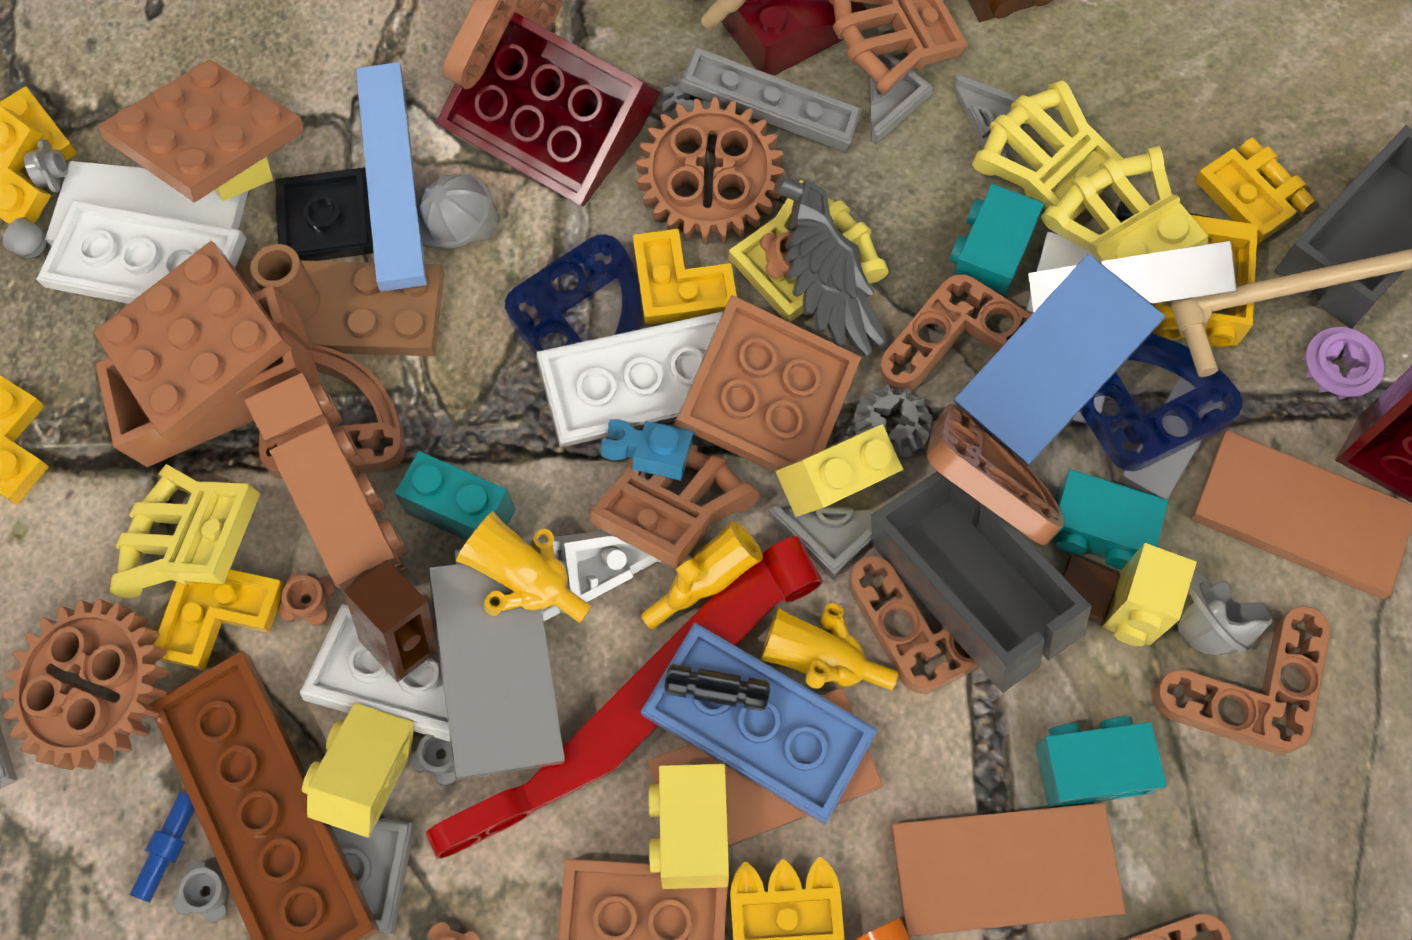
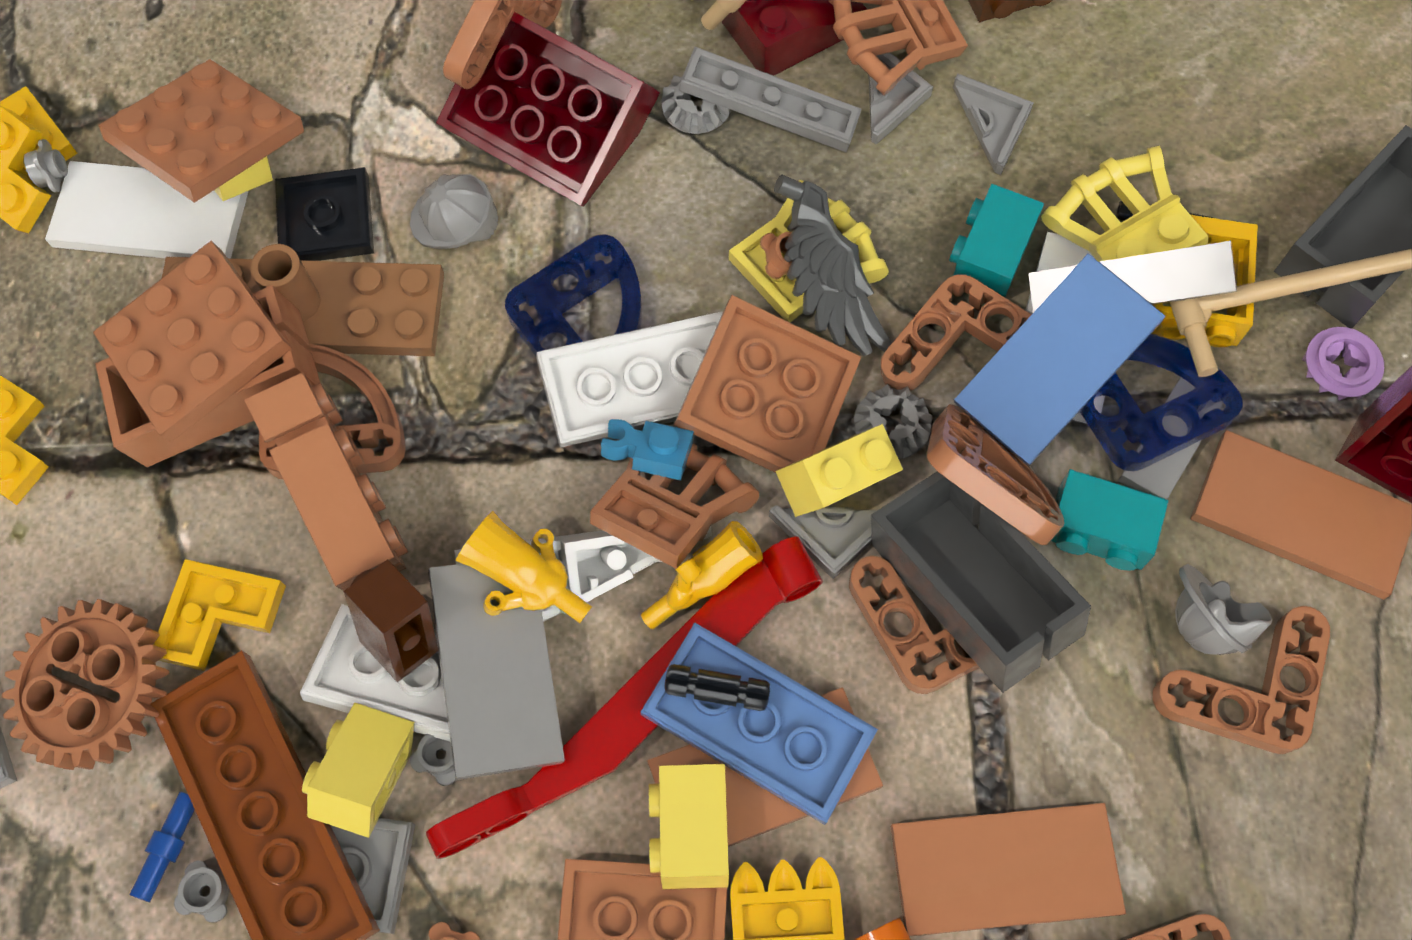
light grey hinge [3,217,48,259] -> none
white tile [36,200,247,304] -> none
light yellow plate [110,464,261,598] -> none
nougat plate [278,573,335,626] -> none
light blue tile [356,62,427,292] -> none
teal brick [394,451,516,540] -> none
yellow plate [633,229,737,326] -> none
nougat gear [636,97,784,245] -> none
yellow piece [760,603,899,691] -> none
light yellow plate [972,80,1124,220] -> none
teal brick [1035,716,1167,808] -> none
reddish brown tile [1062,555,1120,624] -> none
light yellow brick [1101,543,1197,646] -> none
yellow plate [1194,137,1317,245] -> none

